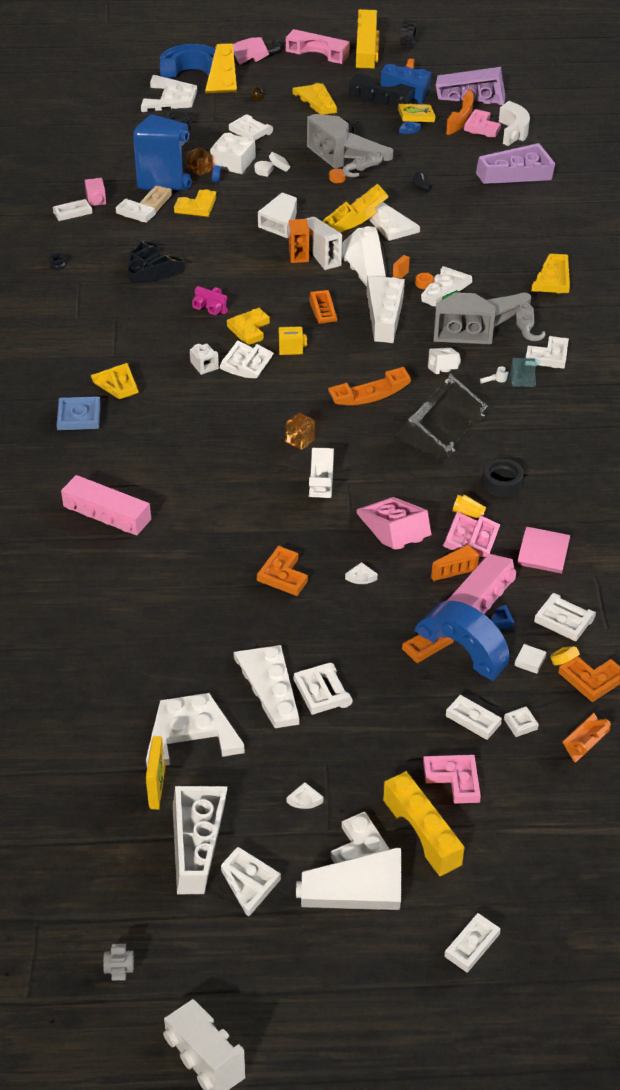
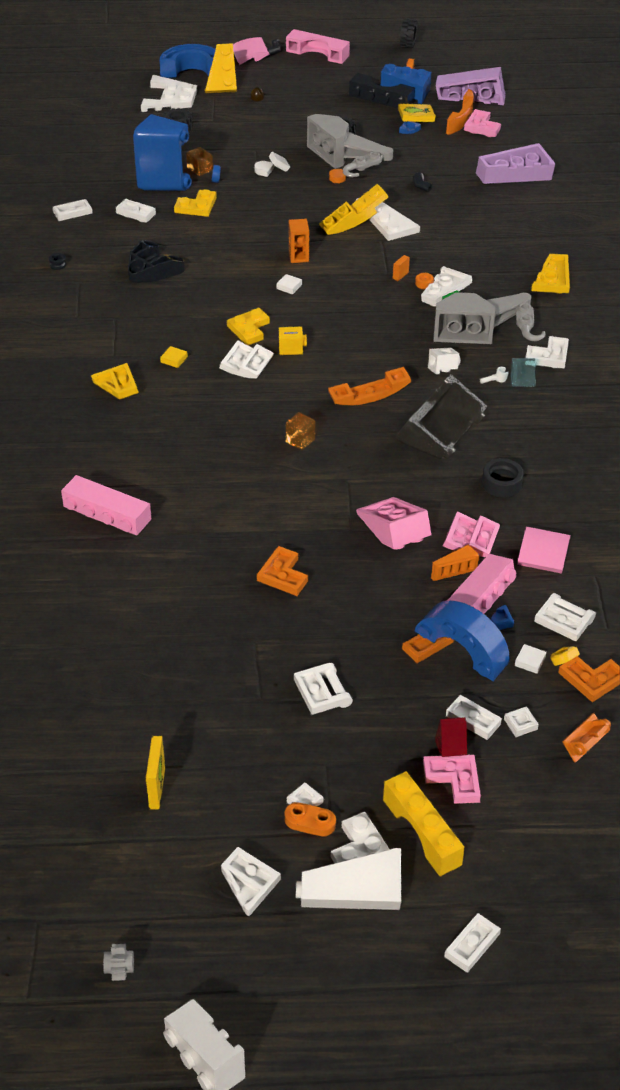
medium blue plate [57,397,100,430] -> none
bright pink brick [85,178,106,206] -> none
tan plate [140,185,172,212] -> none
white wing [146,693,245,766] -> none
white wedge [173,786,227,894] -> none
white brick [190,343,219,374] -> none
dark pink hips [192,286,228,316] -> none
white brick [210,133,256,174] -> none
white plate [229,115,273,141] -> none
white wing [234,645,299,728] -> none
white slope [258,193,297,238] -> none
yellow wing [293,83,337,115] -> none
white slope [306,217,342,270] -> none
orange slope [309,290,337,324] -> none
white arch [309,448,334,498] -> none
white wedge [342,226,386,286] -> none
white tile [345,562,378,584] -> none
yellow wedge [356,10,379,68] -> none
white wedge [367,275,405,343] -> none
yellow cone [452,495,486,518] -> none
white arch [499,101,530,146] -> none
none -> yellow tile [160,346,188,368]
none -> white tile [277,274,302,294]
none -> orange plate [285,802,336,836]
none -> dark red slope [435,717,467,757]

